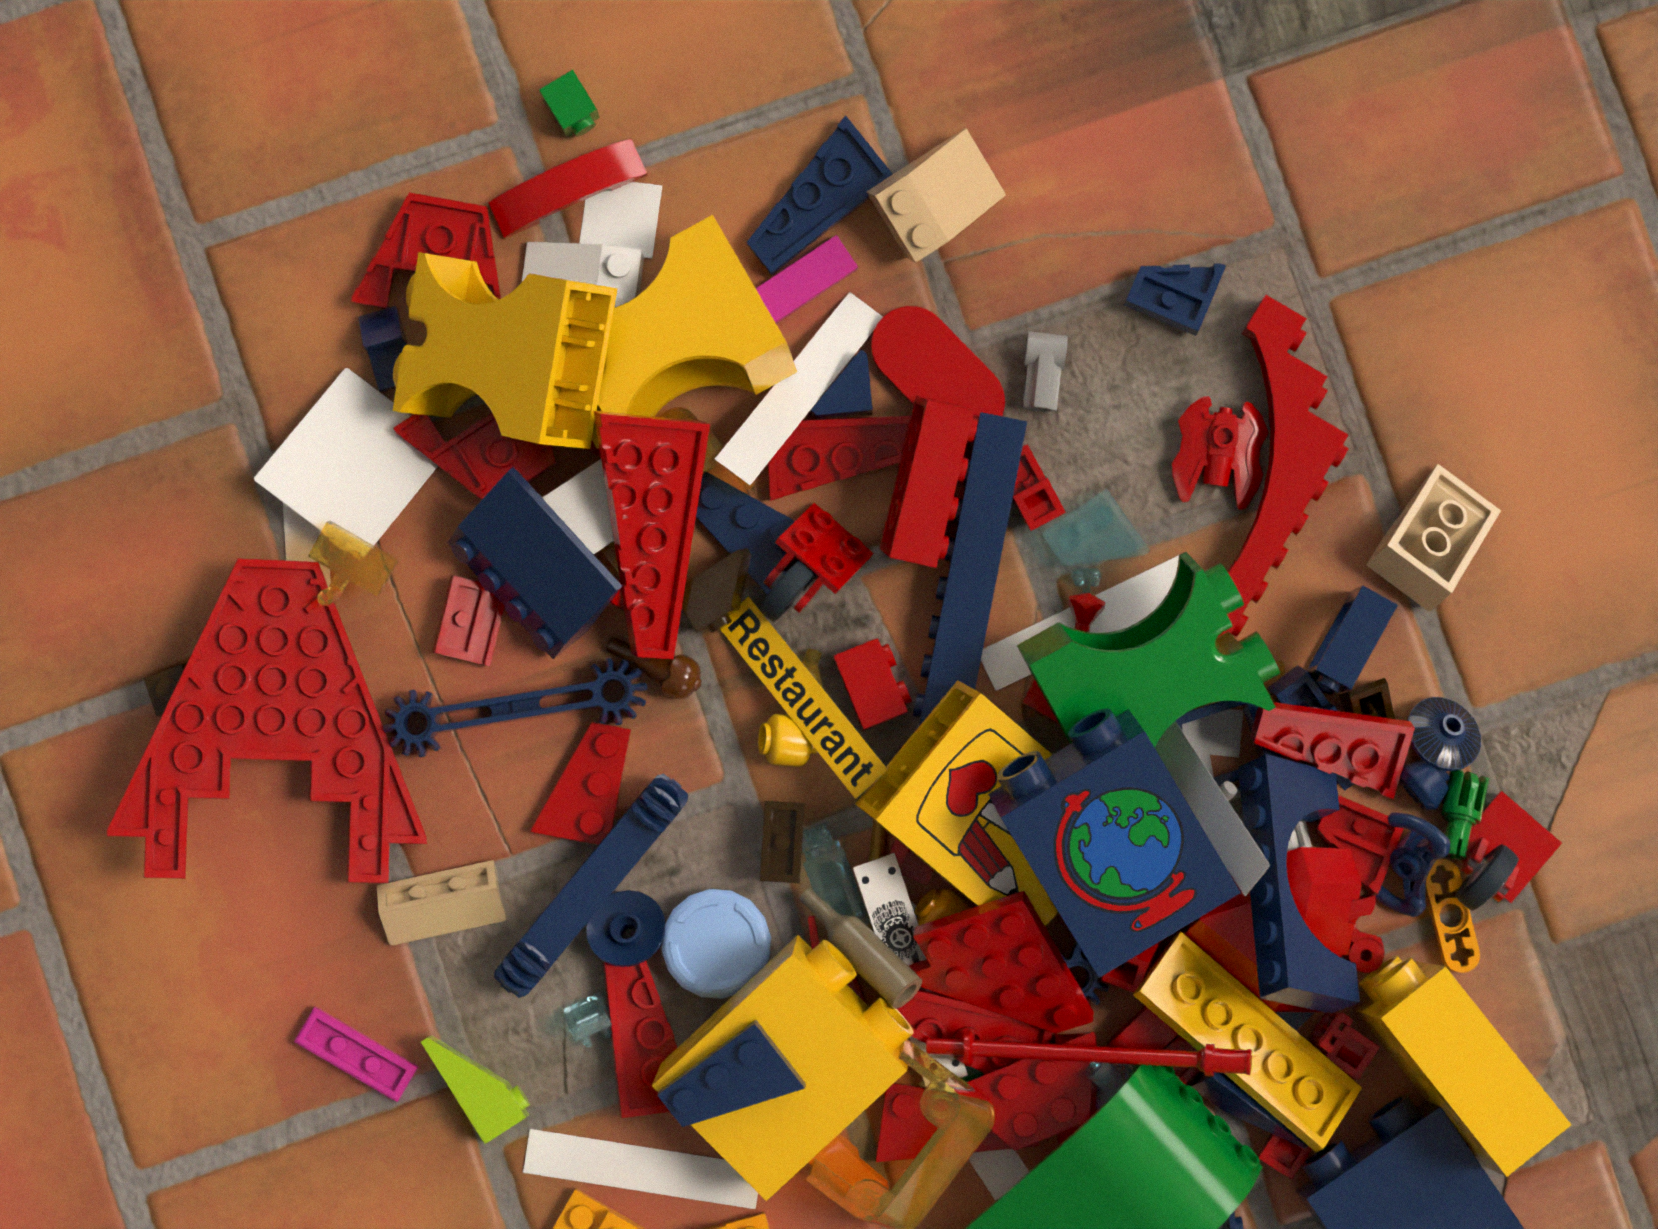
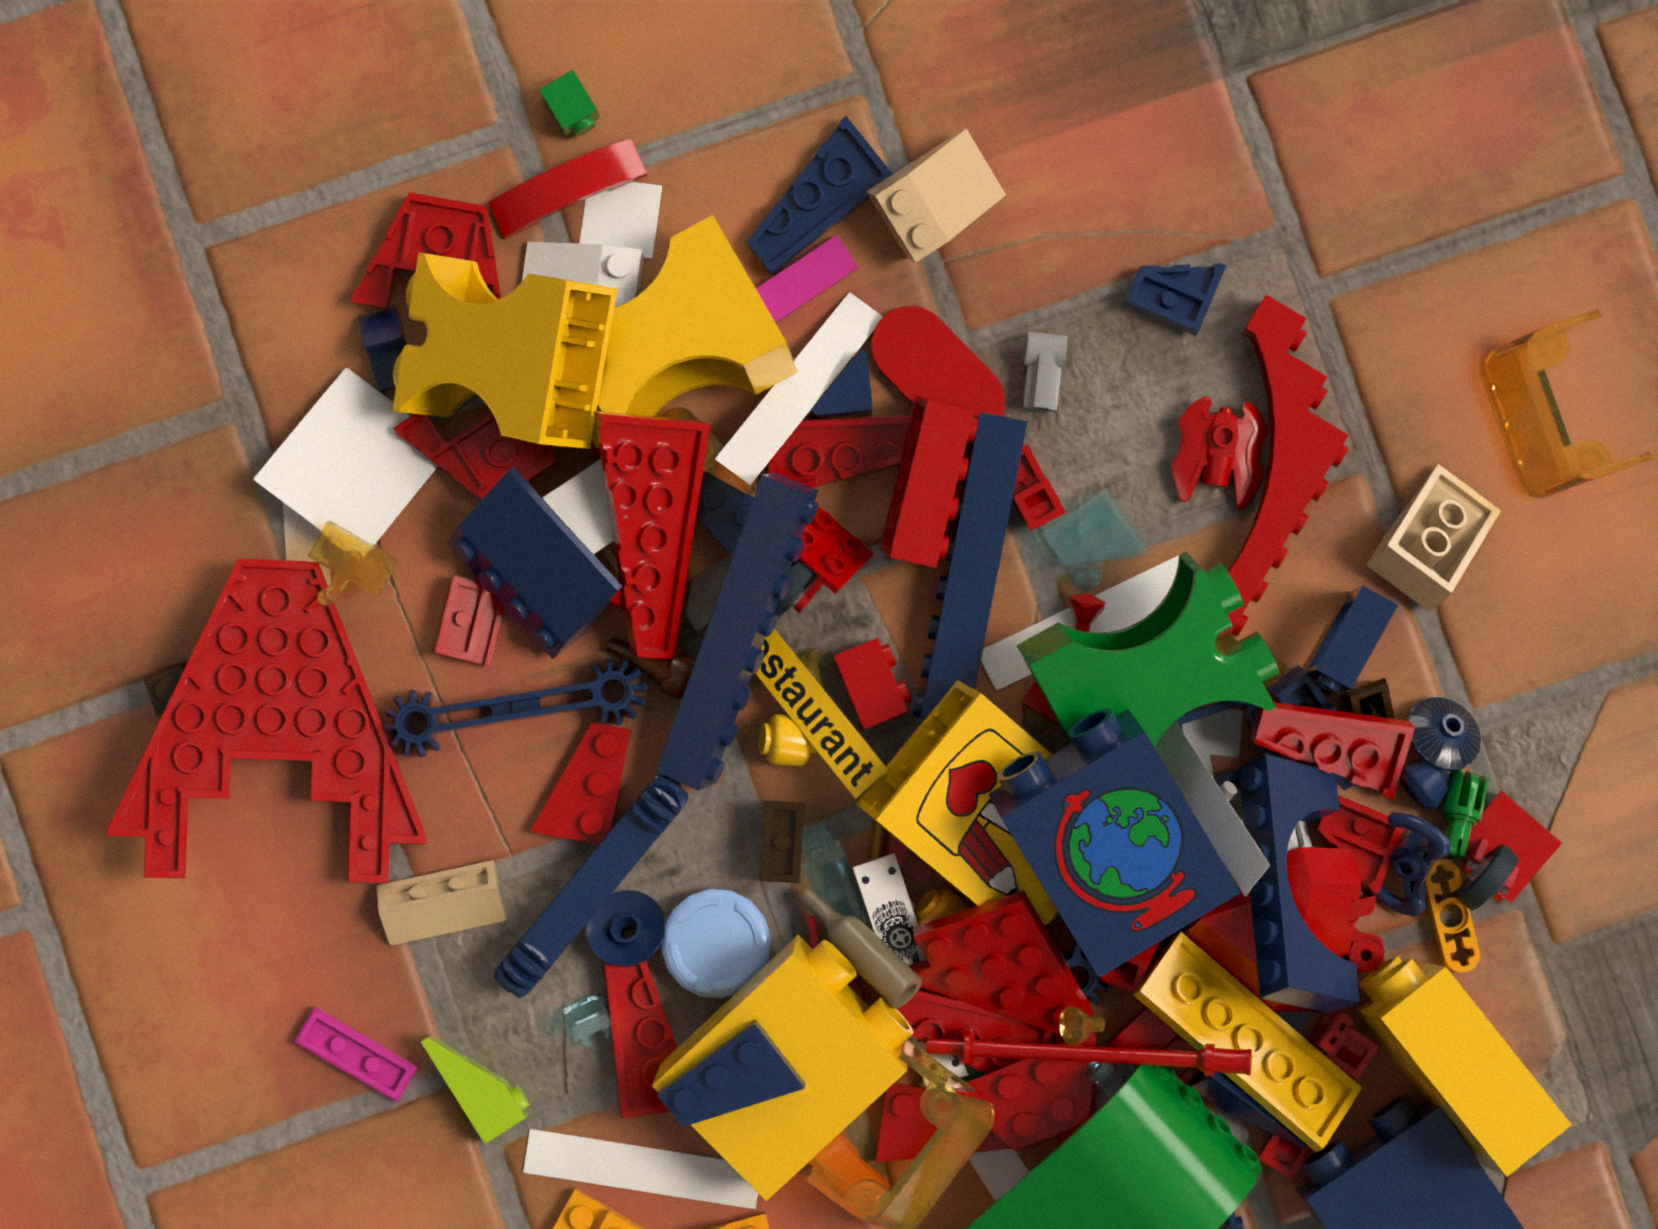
none -> dark blue brick [656,472,818,791]
none -> clear yellow rock [1059,1006,1105,1046]
none -> clear yellow windscreen [1479,309,1653,499]

